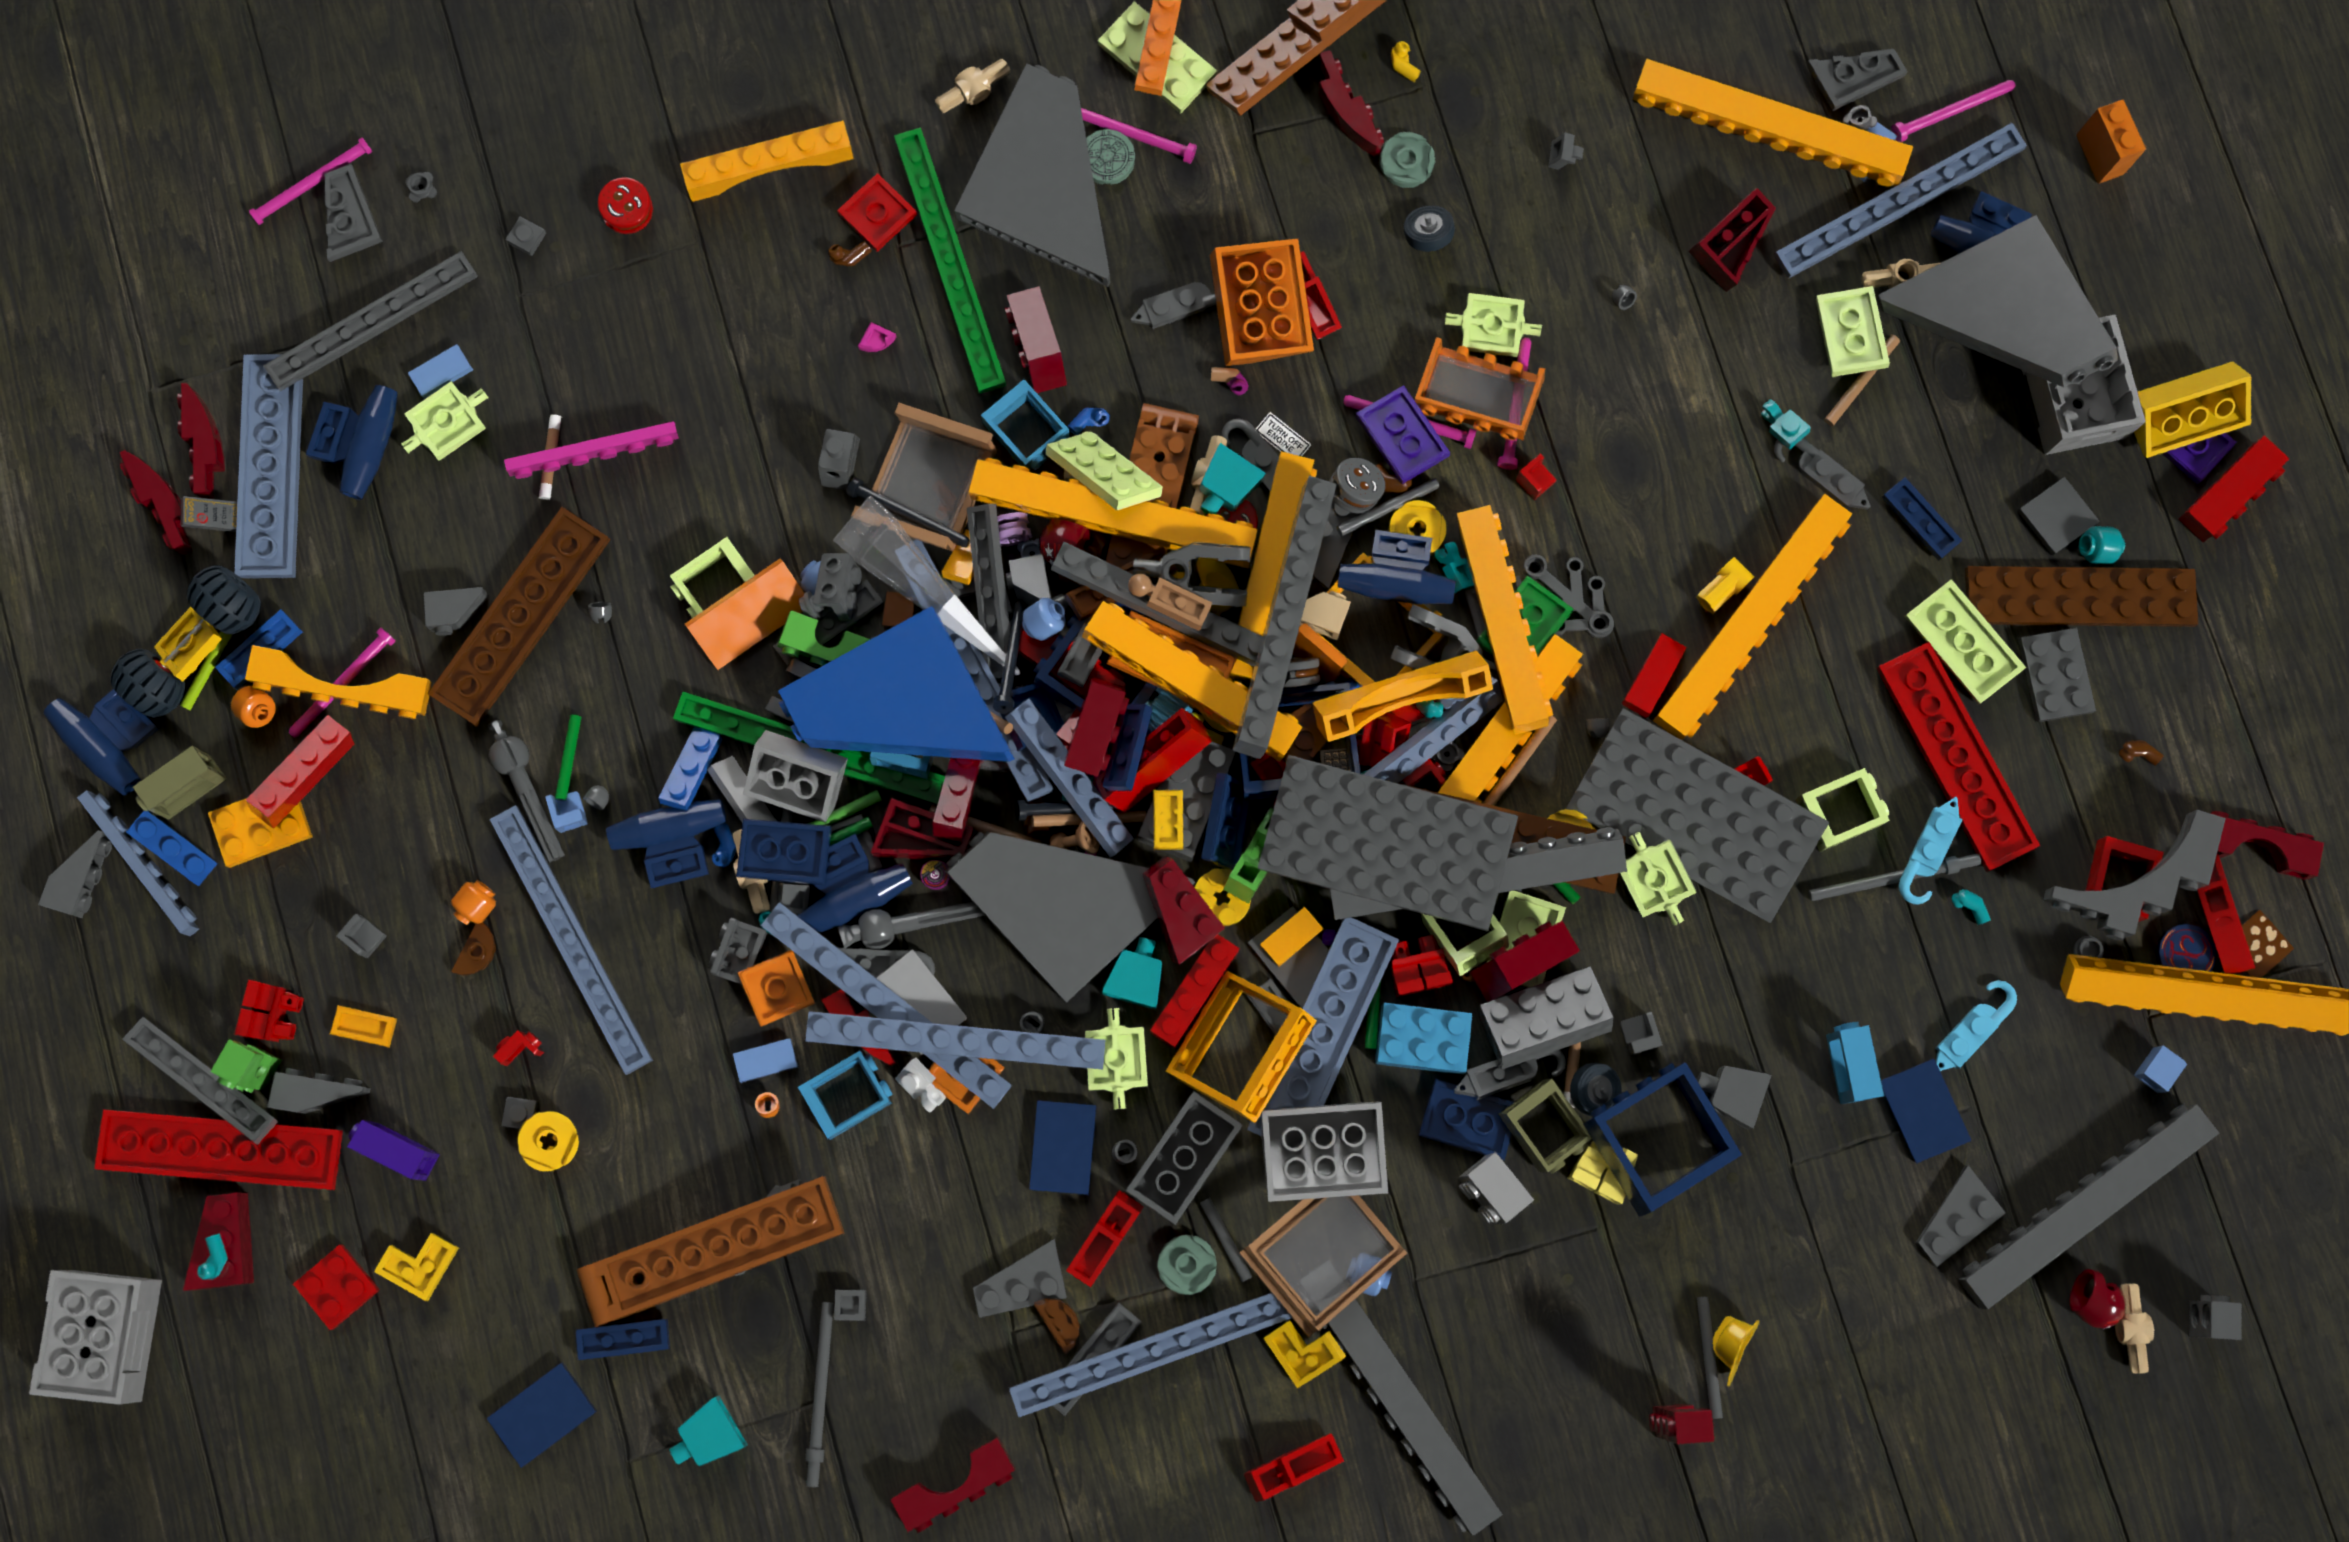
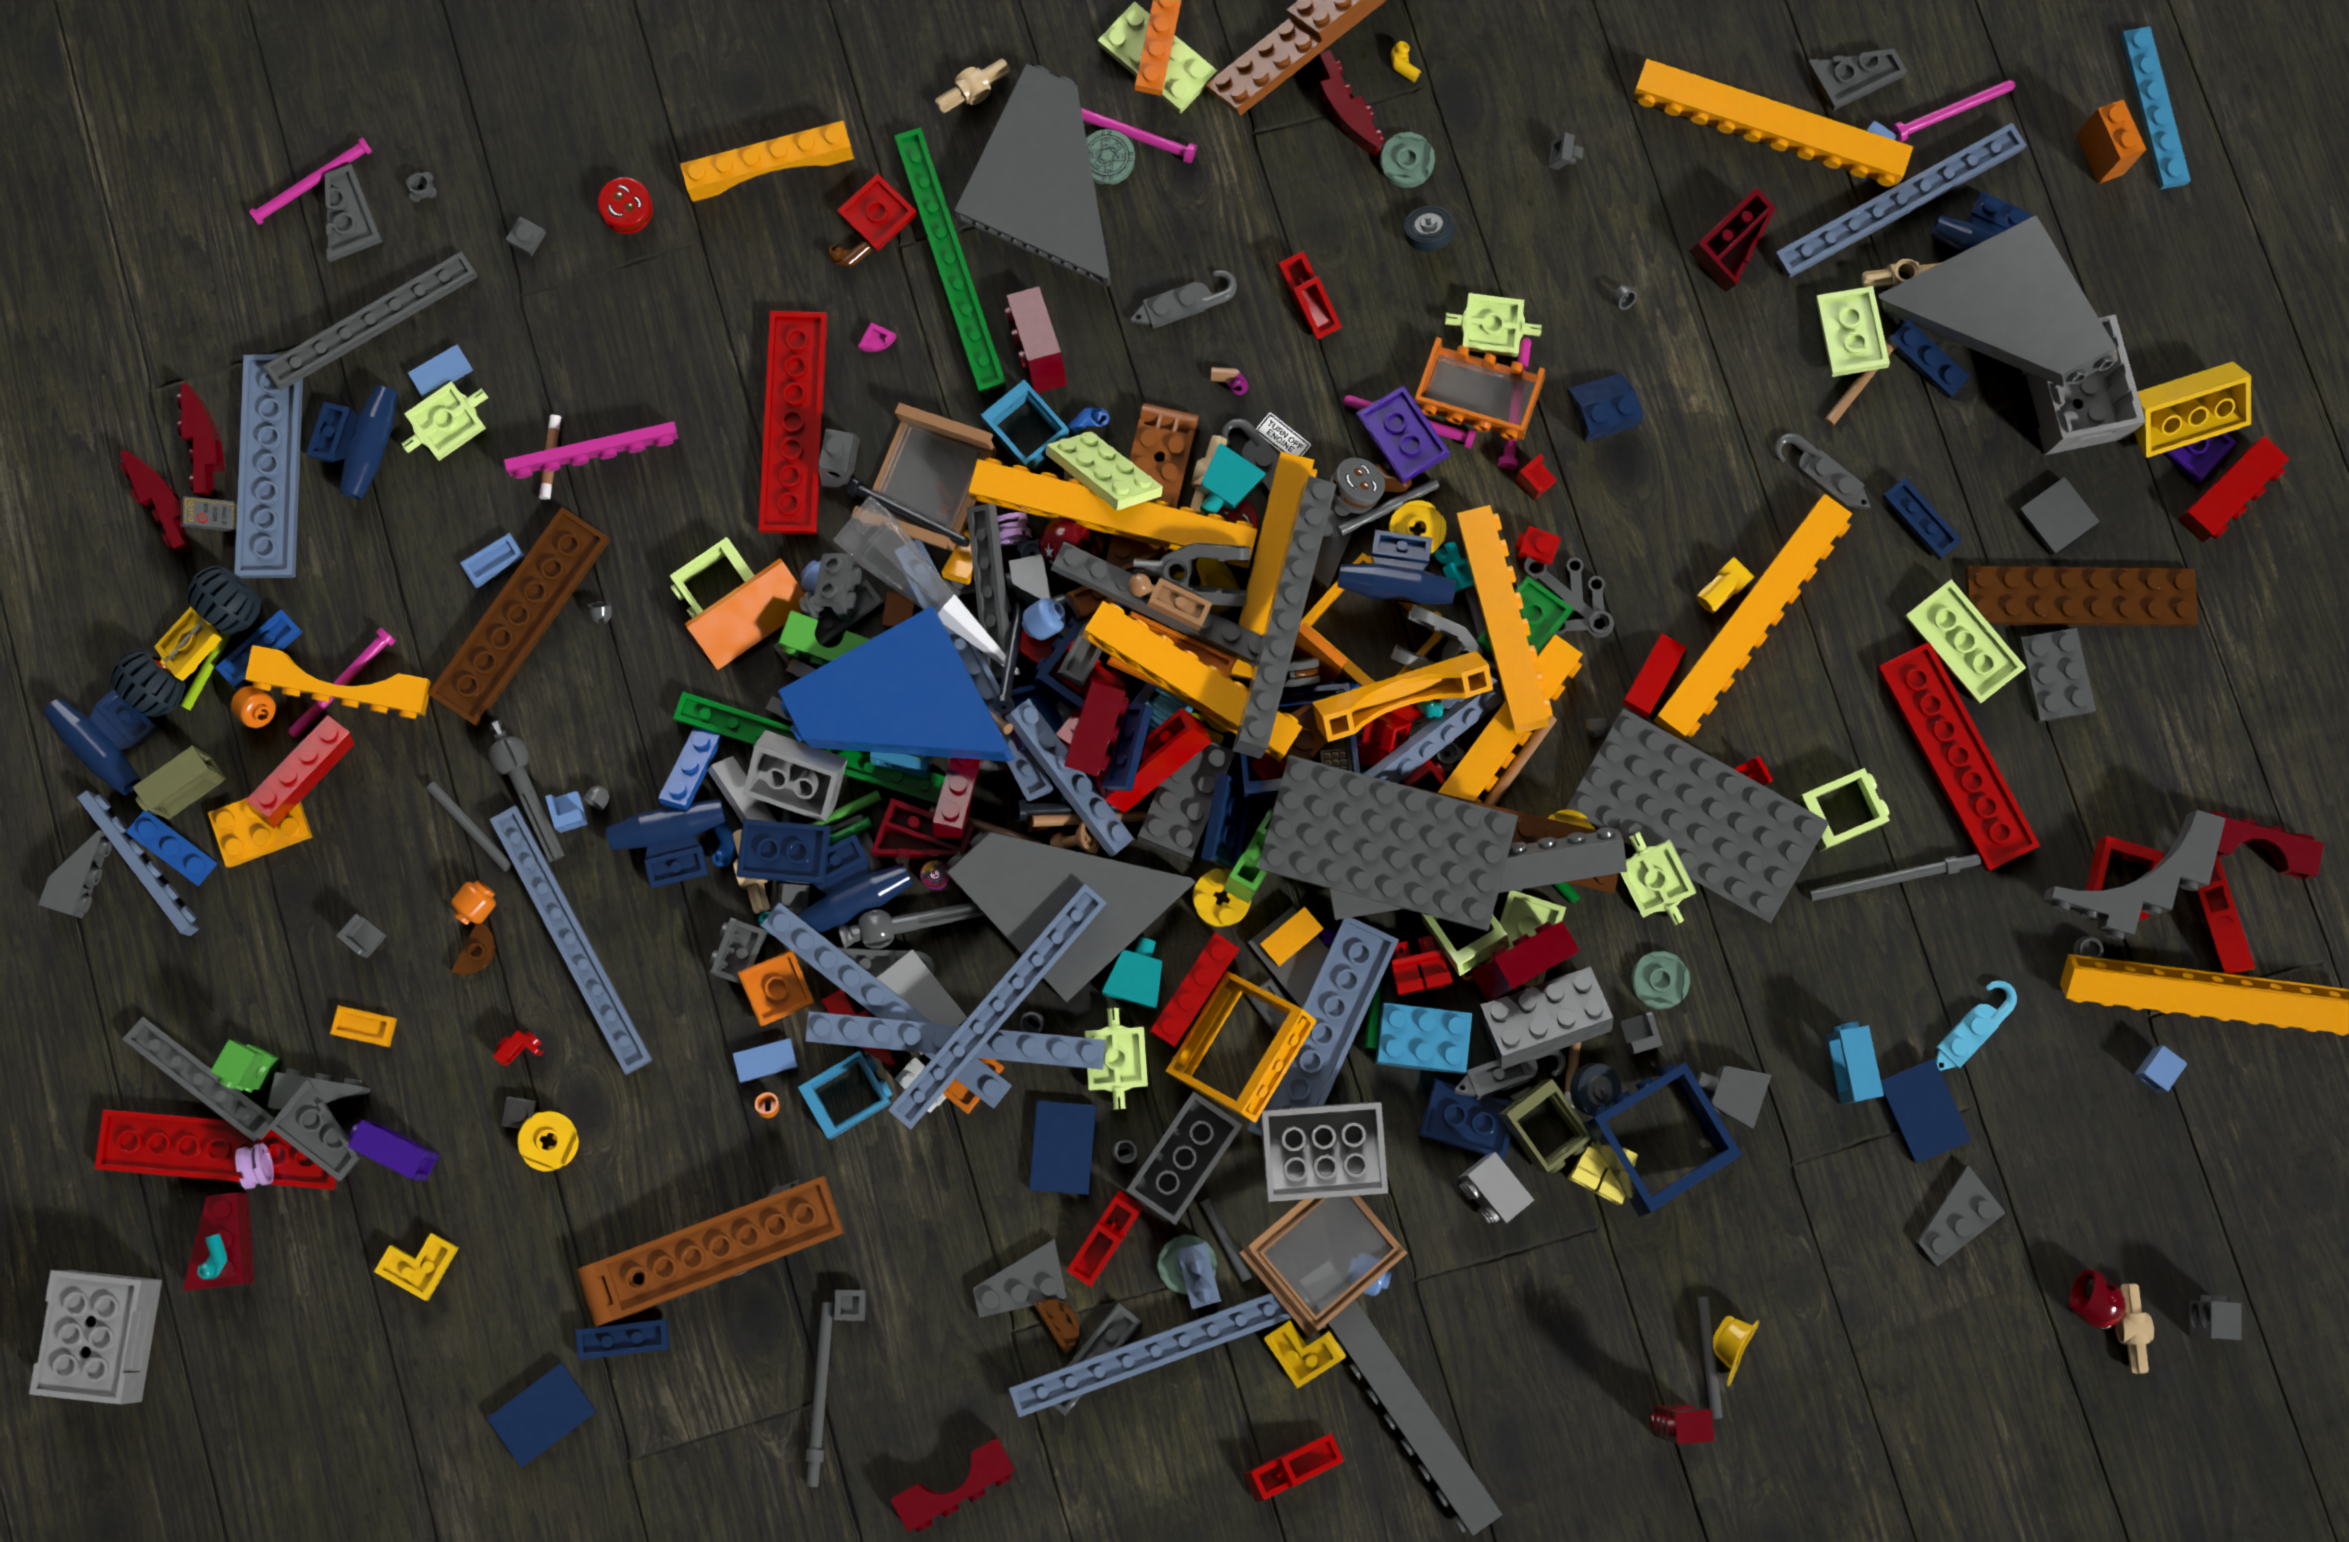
red hips [234,979,304,1042] -> none
red plate [293,1244,380,1330] -> none
dark grey slope [424,587,488,636] -> none
green bar [555,715,582,801] -> none
teal torso [669,1395,748,1466] -> none
dark red wedge [1142,856,1225,965] -> none
yellow plate [1153,790,1183,850] -> none
orange slope [1210,239,1314,366] -> none
tan slope [1300,591,1351,640] -> none
teal plate [1761,399,1811,450] -> none
dark grey plate [1843,105,1877,130] -> none
medium azure plate [1899,797,1963,905] -> none
teal arm [1951,889,1991,925] -> none
dark grey brick [1957,1104,2219,1309] -> none
teal head [2079,526,2125,564] -> none
reddish brown arm [2119,740,2164,766] -> none
dark blue tile [2156,924,2217,972] -> none
reddish brown sticker [2242,910,2294,978] -> none
none -> lavender wheel [235,1143,274,1189]
none -> dark grey wing [268,1079,361,1182]
none -> dark grey bar [426,781,513,872]
none -> medium blue tile [460,533,525,588]
none -> red plate [759,311,828,534]
none -> sand blue plate [888,884,1107,1130]
none -> sand blue tile [1176,1243,1221,1309]
none -> red bracket [1514,526,1562,566]
none -> dark blue slope [1567,373,1644,442]
none -> sand green tile [1631,951,1690,1010]
none -> dark blue plate [1886,319,1970,399]
none -> dark azure plate [2120,26,2191,189]

